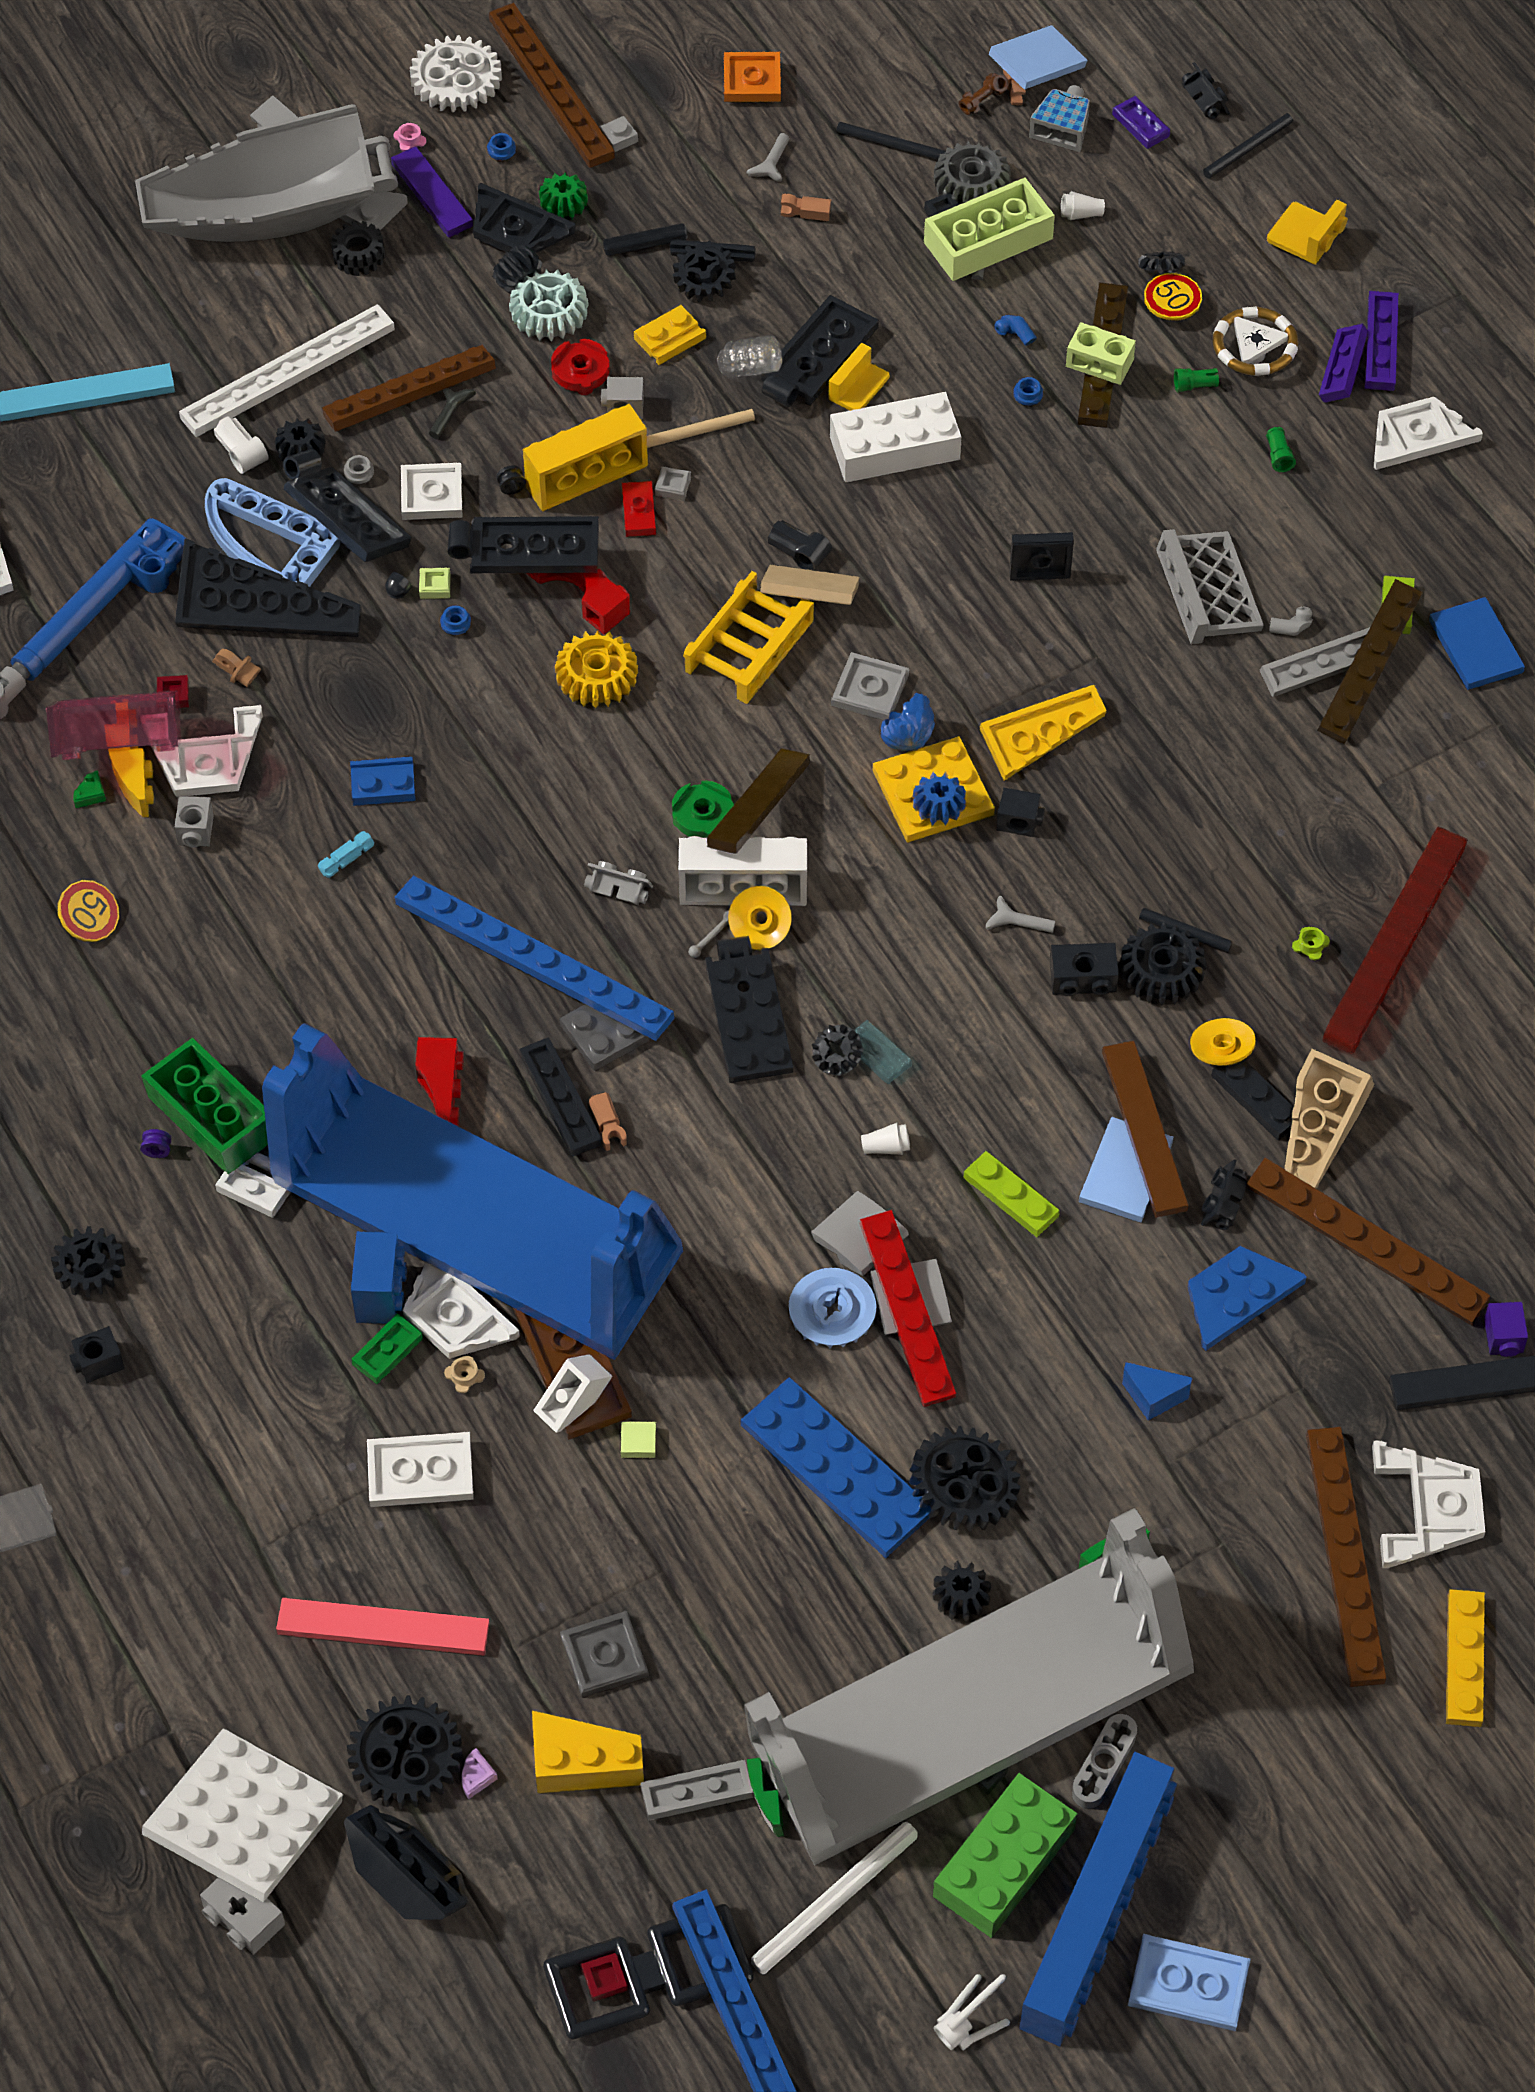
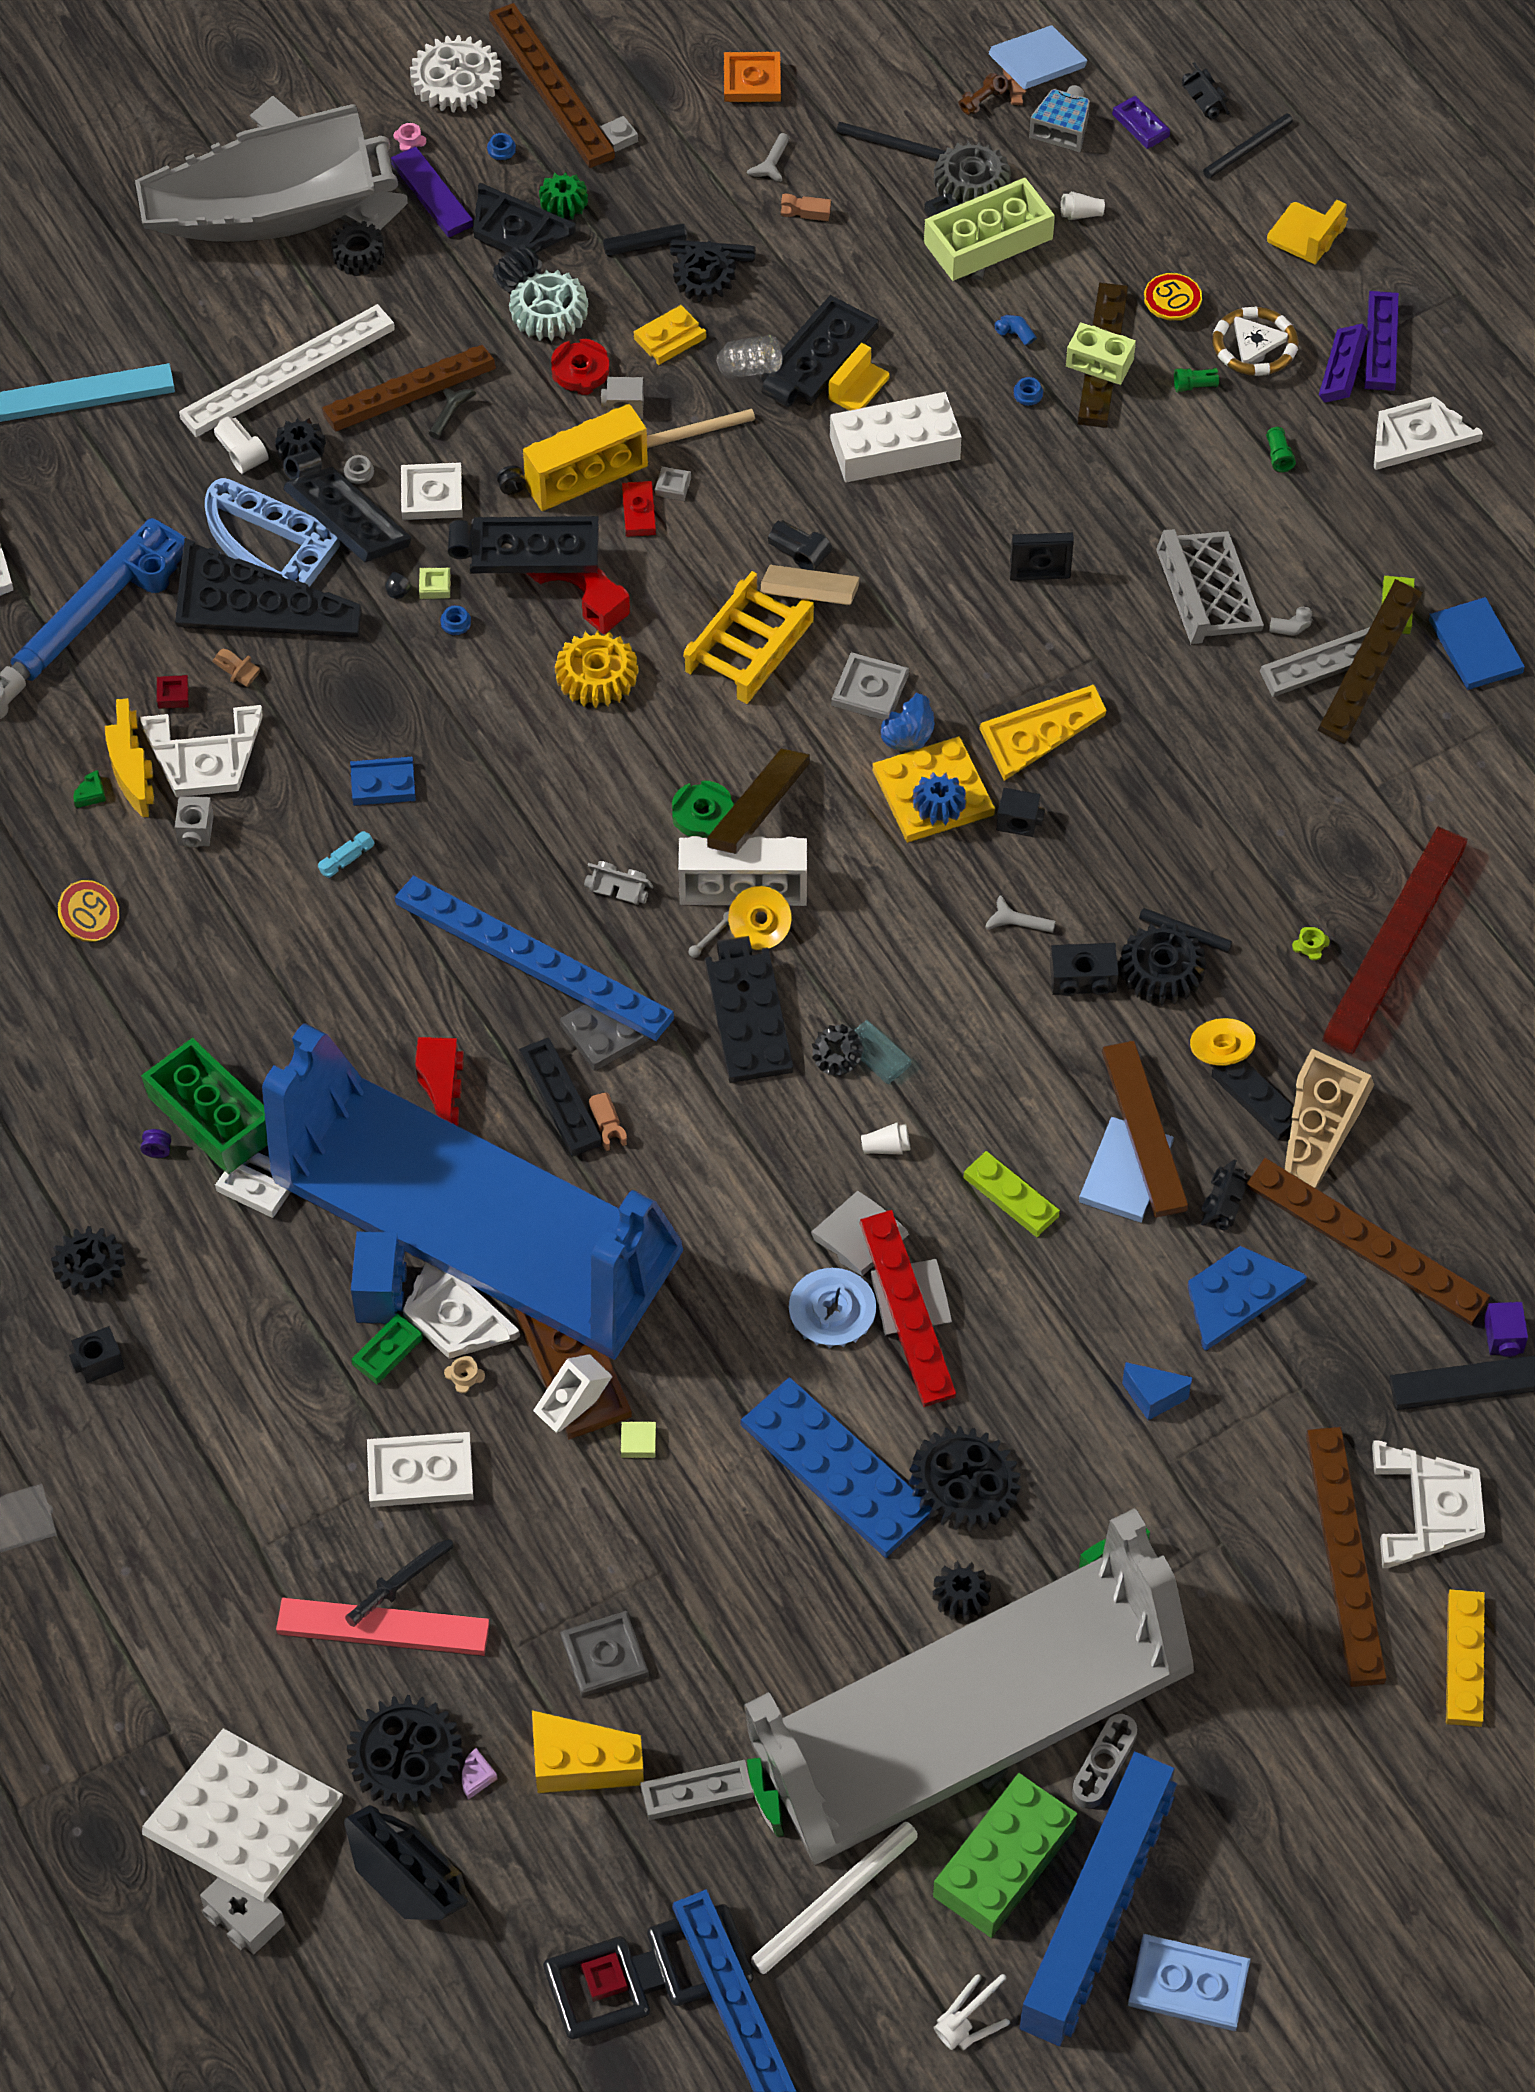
clear pink windscreen [46,691,181,760] -> none
black gear [1138,251,1185,274] -> none
none -> black sword [345,1540,454,1627]

